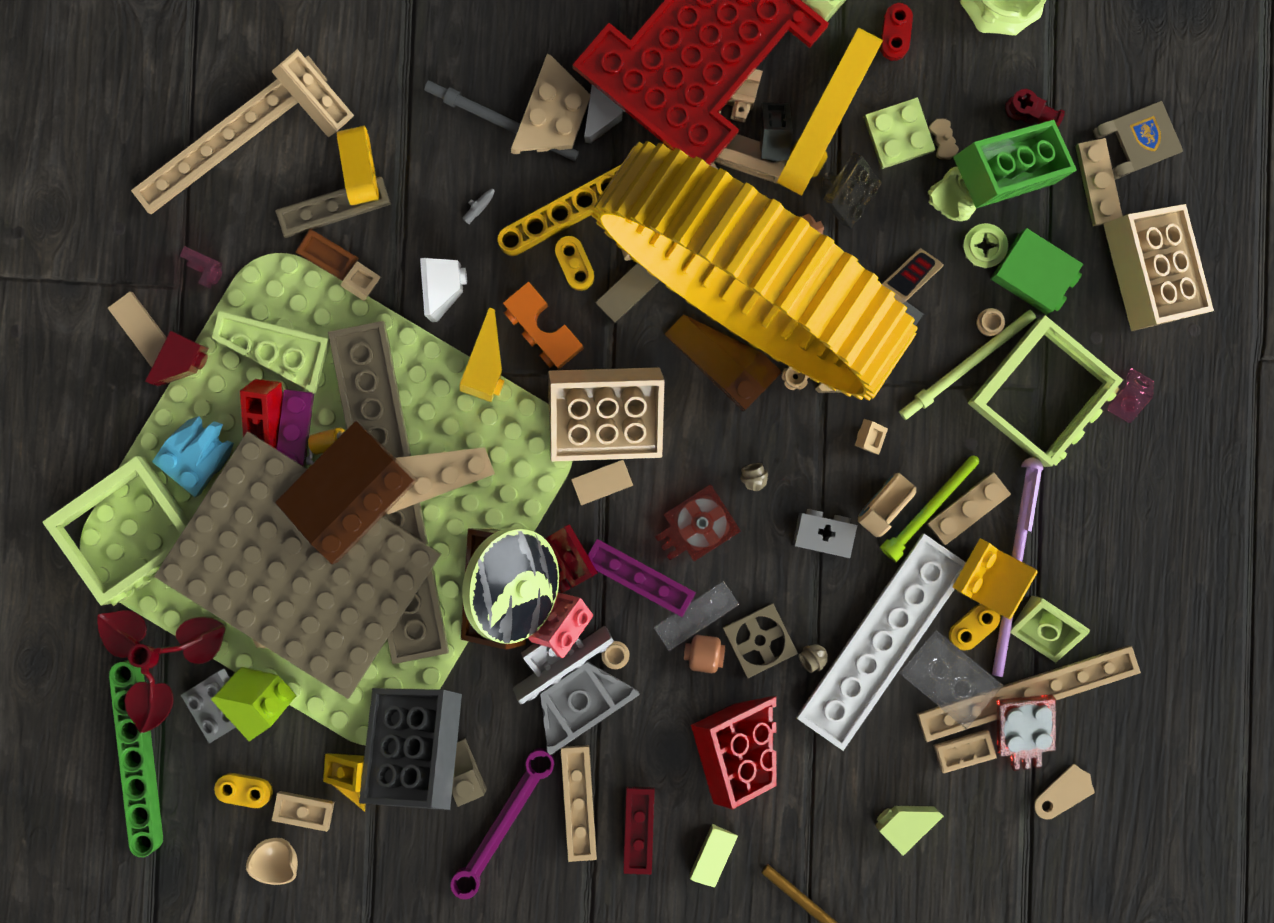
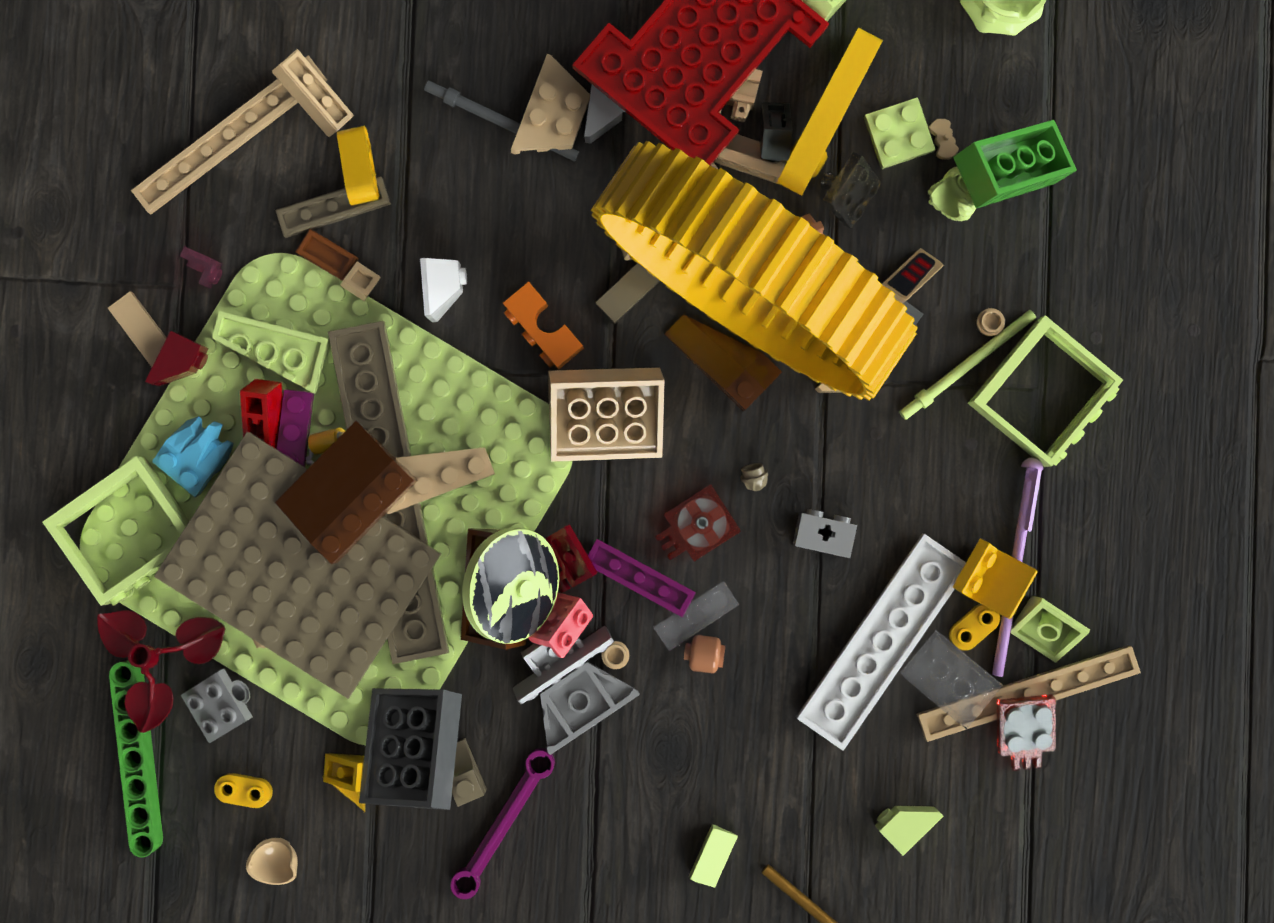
lime slope [211,667,297,741] -> none
tan plate [272,791,335,832] -> none
yellow slope [460,308,505,402] -> none
light grey helmet [462,188,495,224] -> none
yellow beam [498,164,622,256] -> none
yellow plate [555,236,594,291] -> none
tan plate [561,745,597,862] -> none
tan tile [571,460,633,505] -> none
dark red plate [624,786,655,875] -> none
red wedge [691,696,776,809] -> none
dark tan piece [723,603,798,678] -> none
tan plate [782,366,809,390] -> none
dark tan plate [799,644,828,673] -> none
tan plate [855,419,888,455] -> none
tan animal [858,473,916,537] -> none
lime piece [879,455,979,562] -> none
red plate [880,3,913,61] -> none
tan plate [926,472,1011,545] -> none
tan plate [933,730,997,773] -> none
yellowish green gear [962,223,1008,269] -> none
bright green brick [990,228,1083,314] -> none
dark red connector [1005,89,1065,127] -> none
tan piece [1034,764,1095,819] -> none
tan plate [1075,138,1122,226] -> none
dark tan flag [1093,101,1183,180] -> none
tan slope [1103,204,1214,331] -> none
clear pink bracket [1108,368,1154,423] -> none

